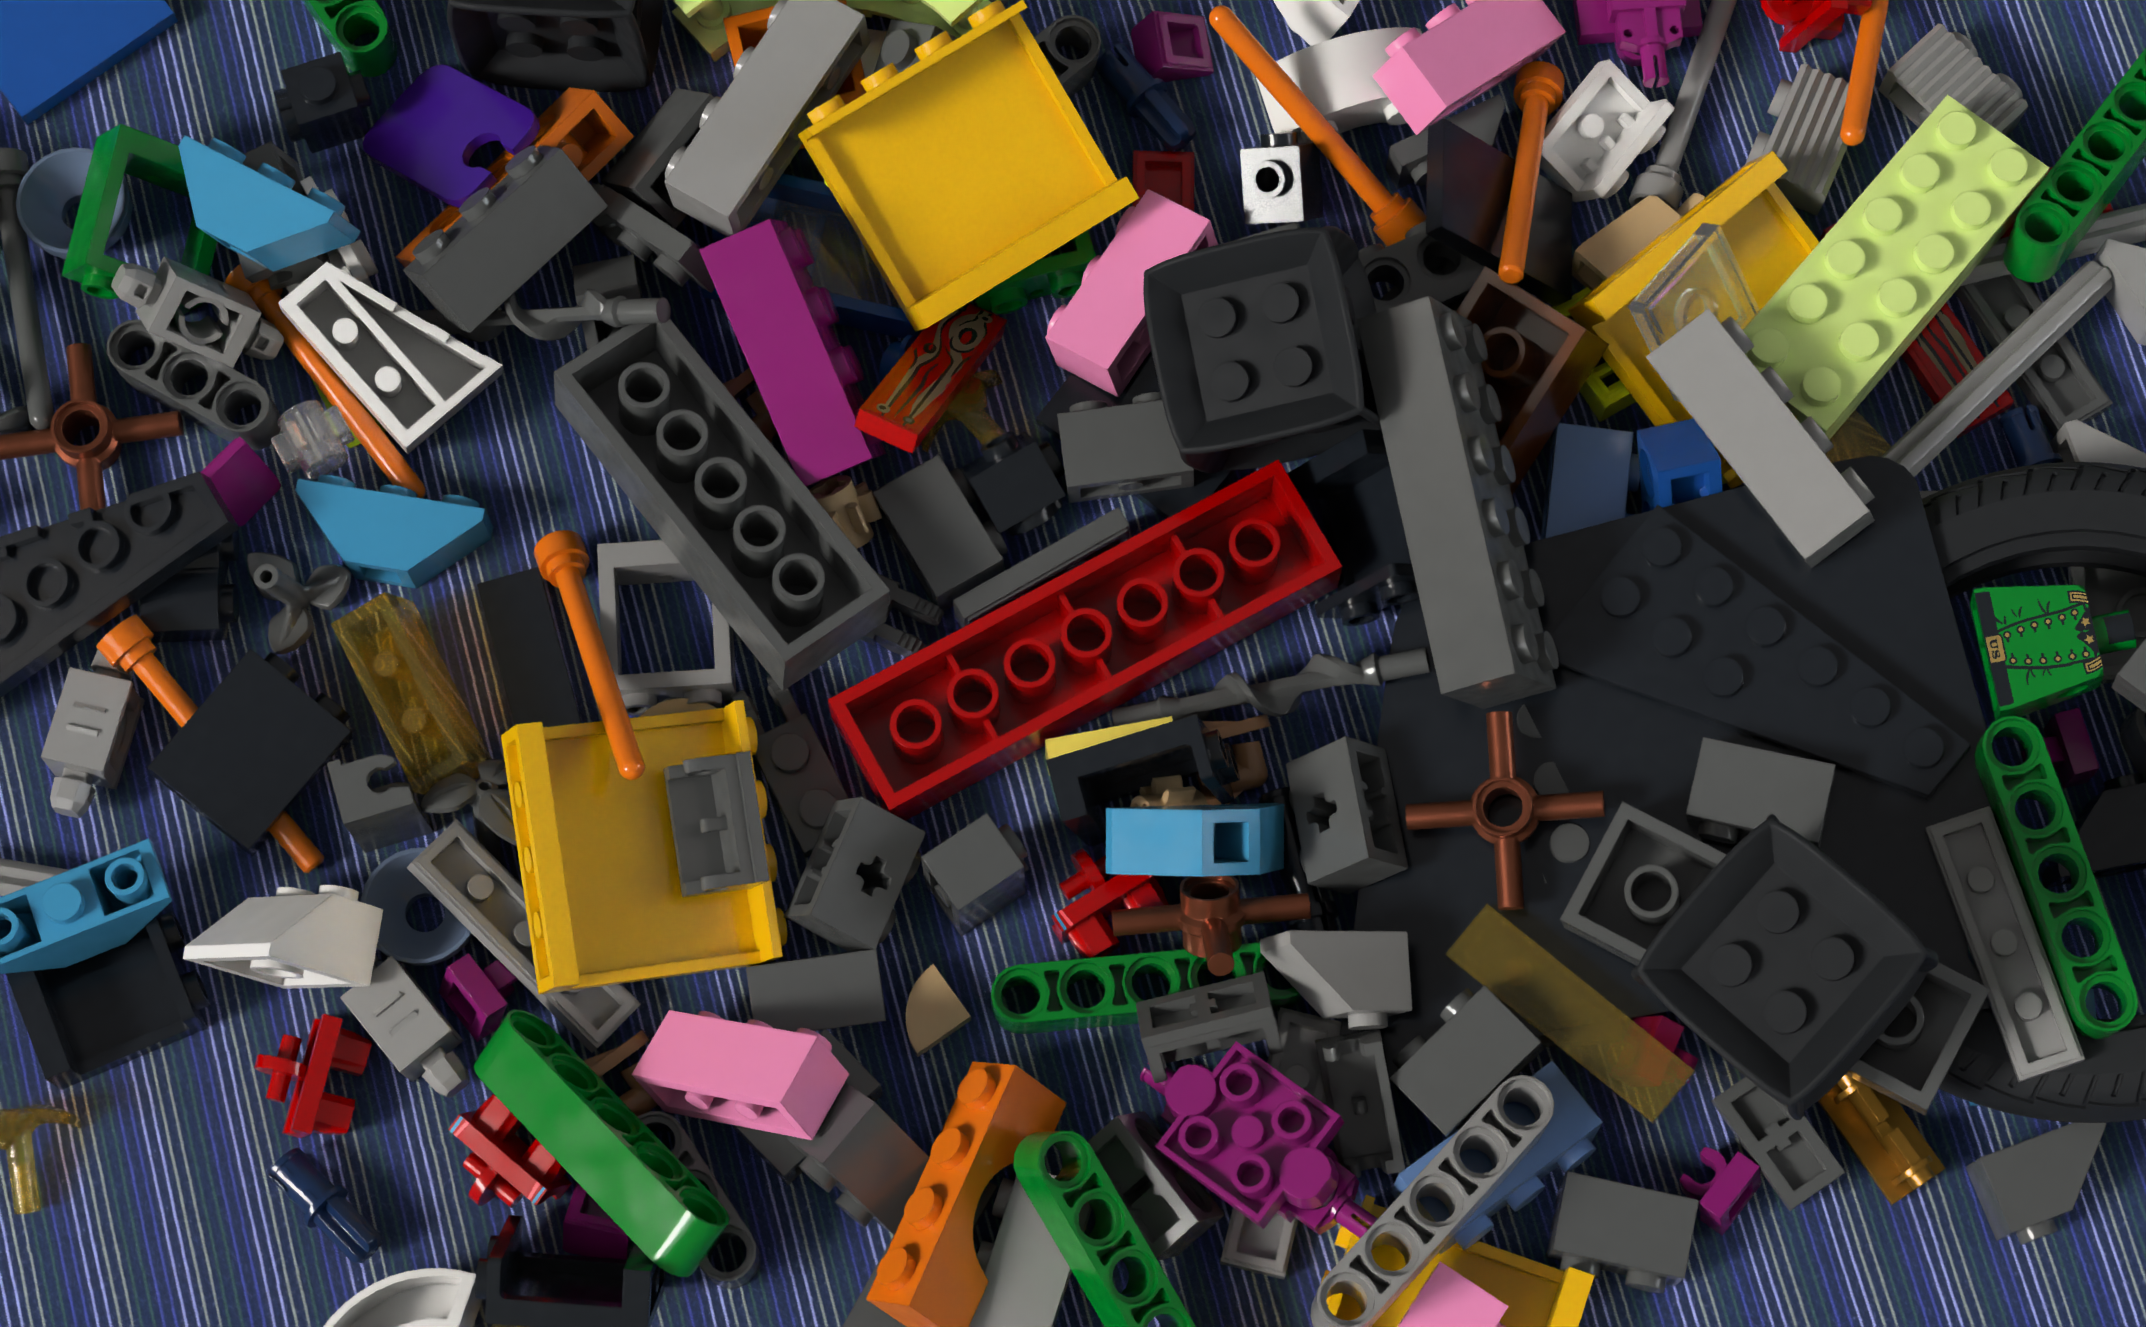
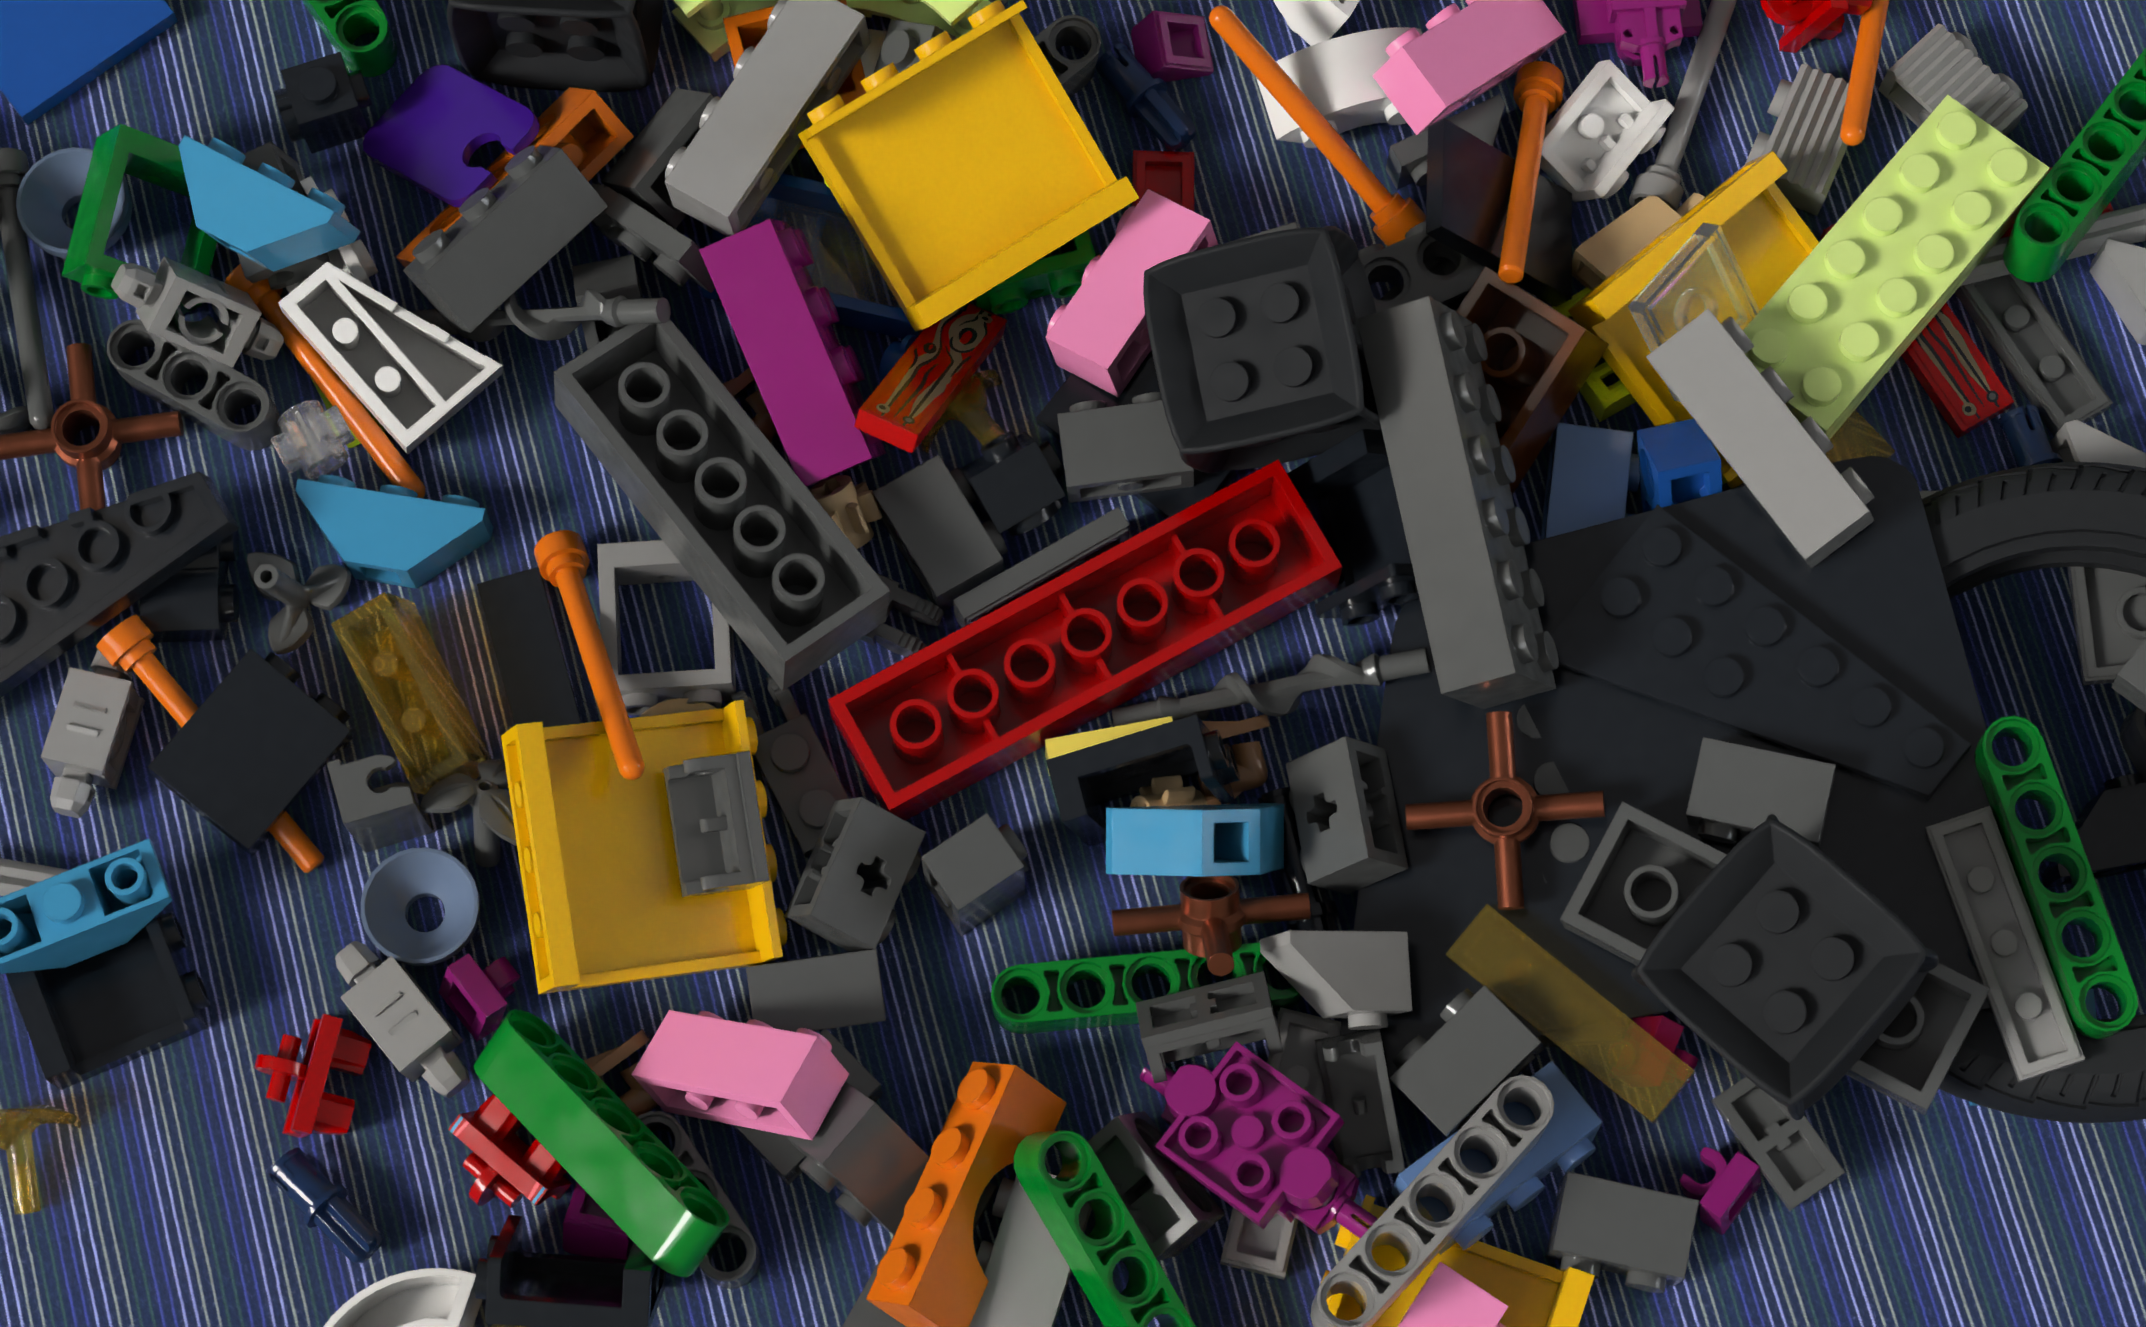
white slope [183,885,383,989] -> none
magenta slope [201,436,281,527] -> none
light grey tile [407,819,641,1053] -> none
tan tile [906,964,971,1057] -> none
red hips [1052,848,1169,958] -> none
brick [1240,132,1324,224] -> none
pearl gold hinge [1818,1074,1946,1205] -> none
light grey axle [1881,261,2113,477] -> none
dark grey slope [1965,1122,2107,1245] -> none
green torso [1970,585,2136,721] -> none
magenta tile [2021,708,2100,789] -> none

